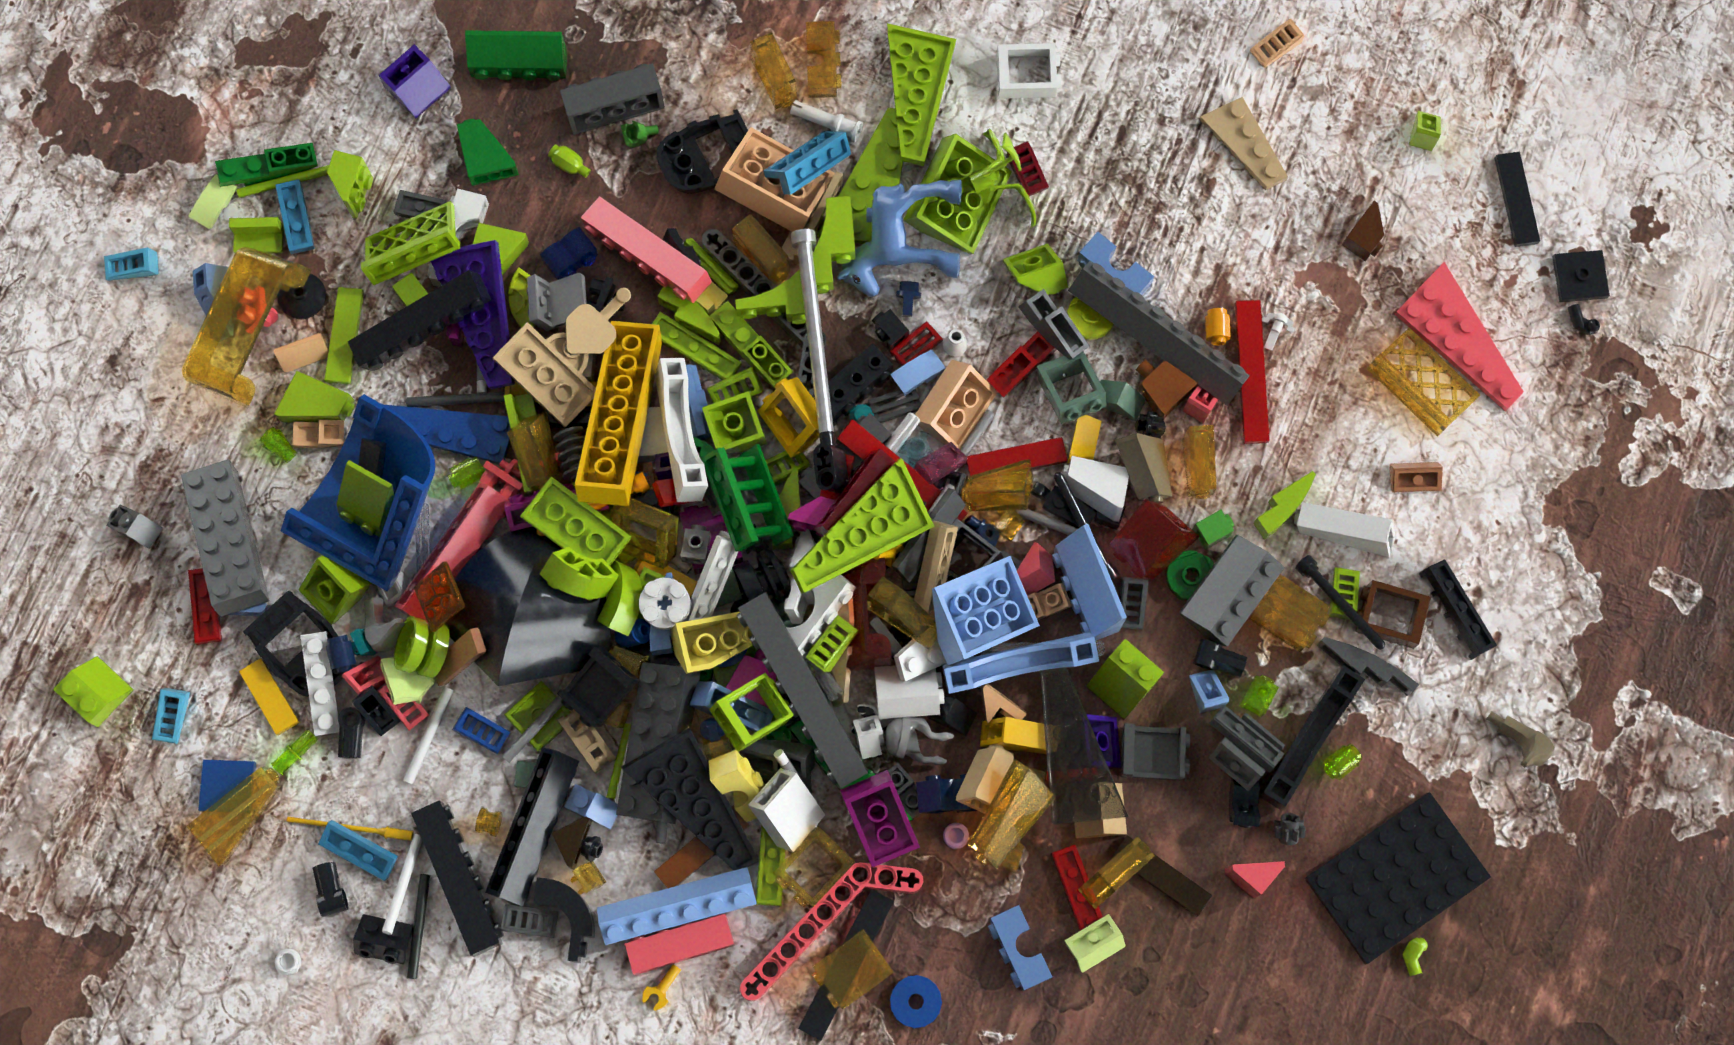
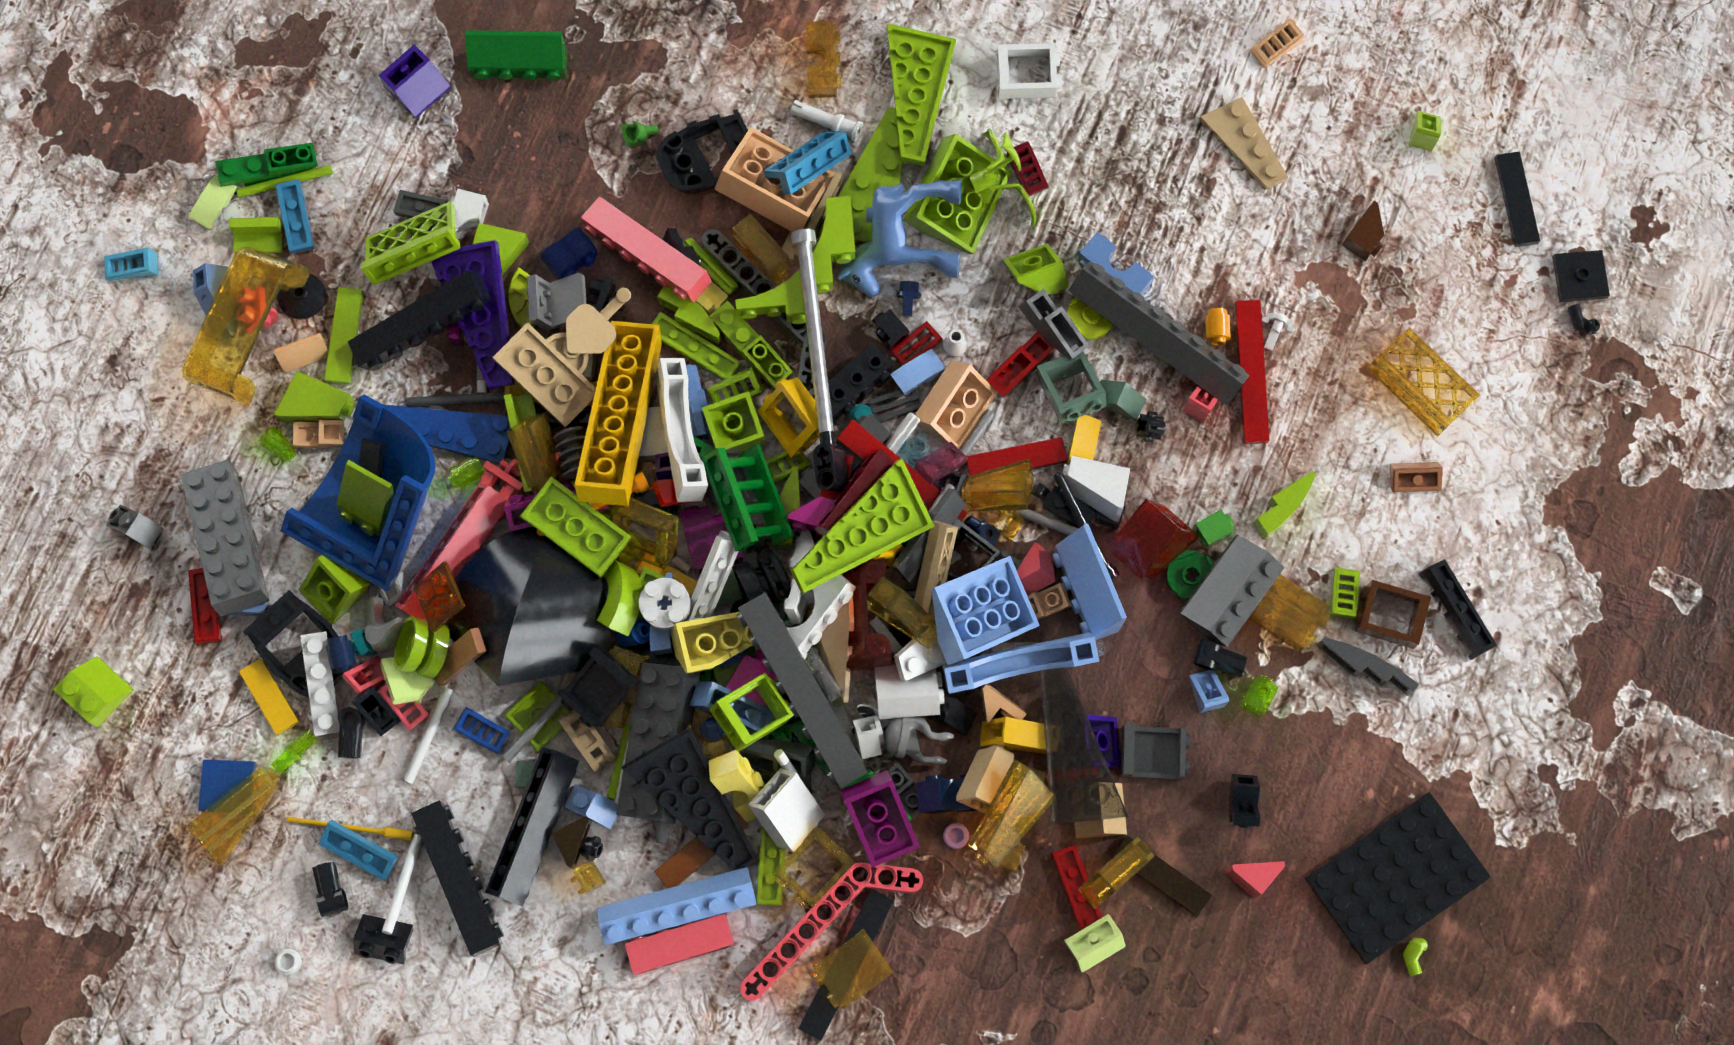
medium azure slope [152,688,190,744] -> none
lime slope [327,150,373,219] -> none
lime brick [392,272,428,307] -> none
pearl dark grey bar [407,874,430,979] -> none
clear axle [415,503,430,572] -> none
green slope [457,119,519,186] -> none
clear yellow wheel [475,807,503,837] -> none
dark grey slope [501,904,558,938] -> none
black arch [533,877,595,963] -> none
lime brick [540,547,619,600] -> none
lime plant [548,144,591,178] -> none
dark grey brick [560,63,665,135] -> none
yellow bar [642,964,681,1011] -> none
light grey brick [680,525,711,565] -> none
clear yellow window [750,32,797,110] -> none
lime slope [806,615,859,672] -> none
blue tile [890,975,942,1028] -> none
medium blue arch [988,905,1052,991] -> none
lime slope [1086,639,1164,720] -> none
dark tan slope [1116,433,1172,505] -> none
dark grey slope [1120,577,1149,630] -> none
dark orange torso [1136,360,1197,418] -> none
clear yellow slope [1182,425,1216,499] -> none
dark grey panel [1208,713,1284,791] -> none
dark grey tile [1209,705,1284,773] -> none
black arch [1259,665,1365,810] -> none
dark grey gear [1273,813,1306,845] -> none
white slope [1294,502,1395,558] -> none
black piece [1295,555,1385,650] -> none
clear neon green brick [1323,744,1362,780] -> none
coral wing [1394,262,1524,412] -> none
dark tan animal [1486,711,1555,768] -> none

